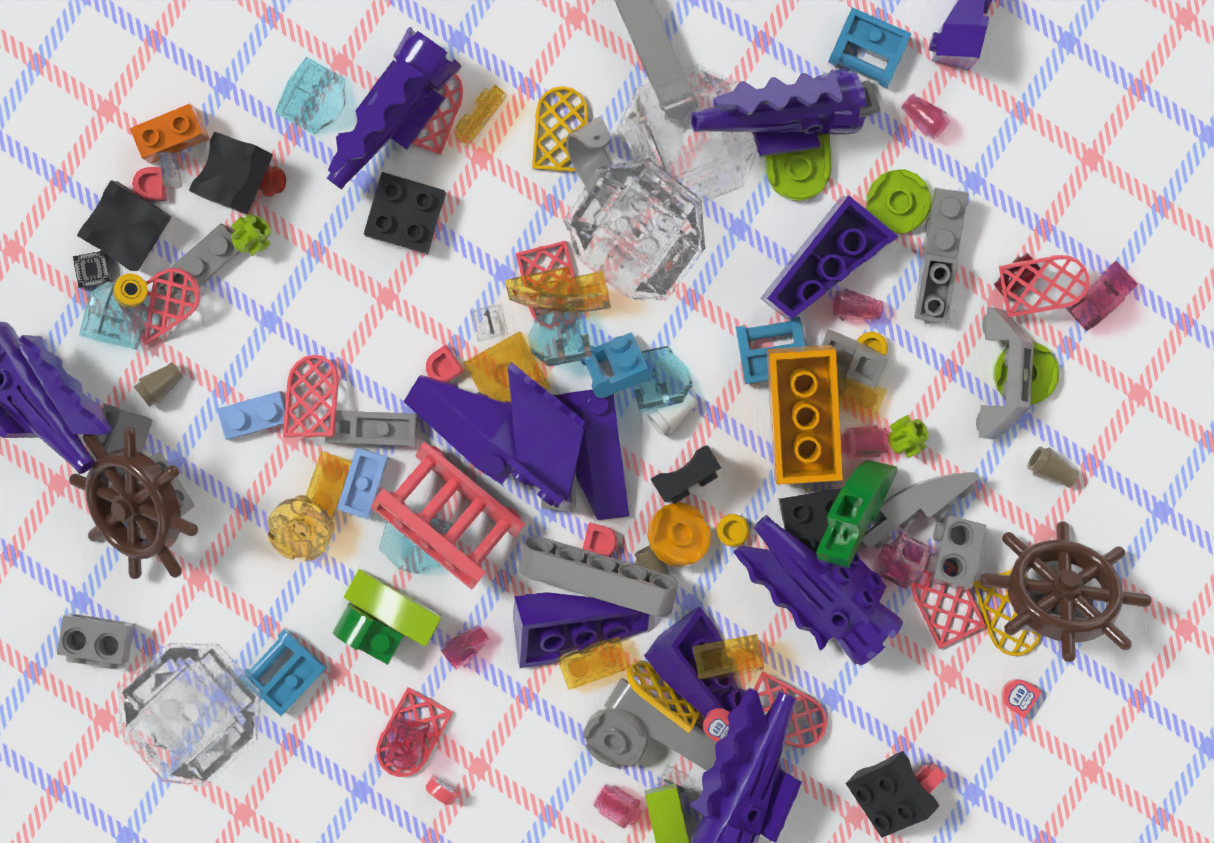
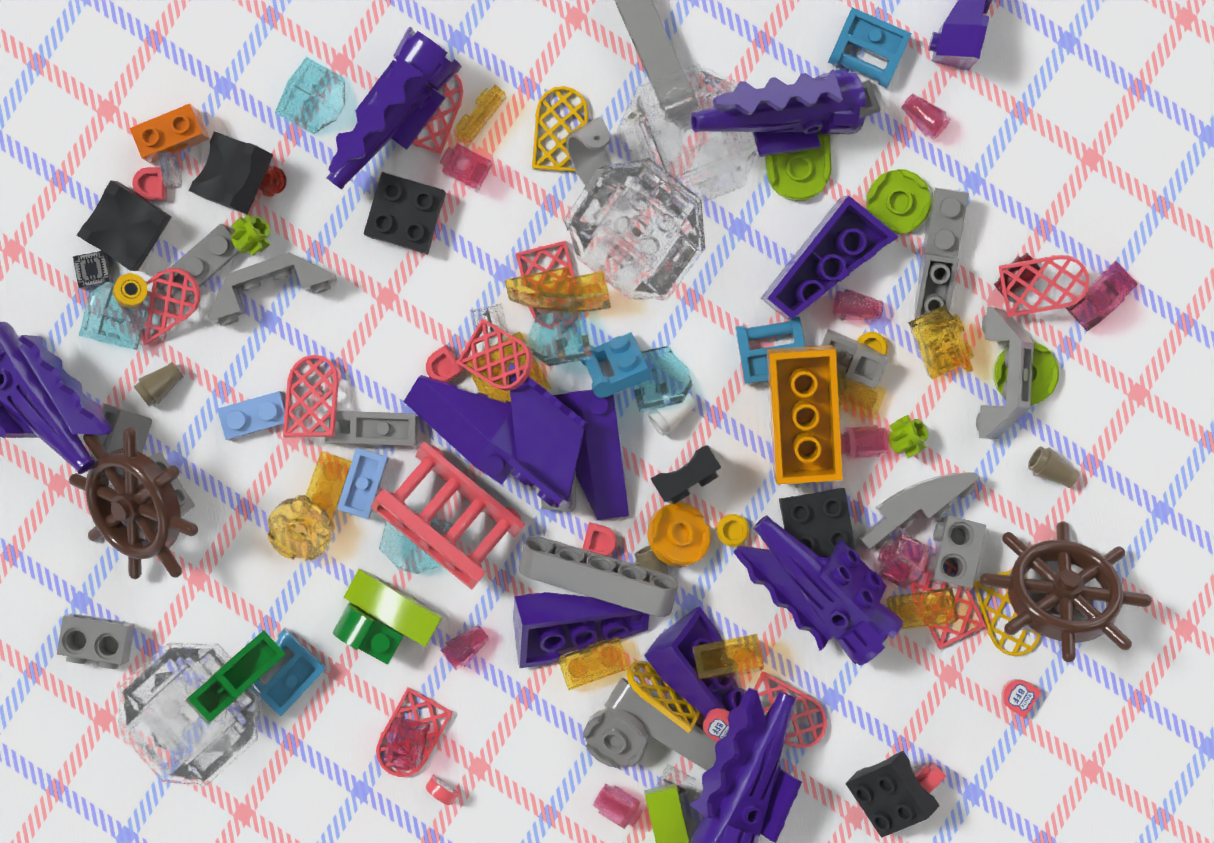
green slope [816,459,898,567] -> none
none -> green slope [186,630,286,725]
none -> light grey slope [207,252,337,327]
none -> clear pink brick [440,143,493,193]
none -> coral window [456,318,533,391]
none -> clear yellow plate [886,587,959,630]
none -> clear yellow bracket [908,305,974,380]

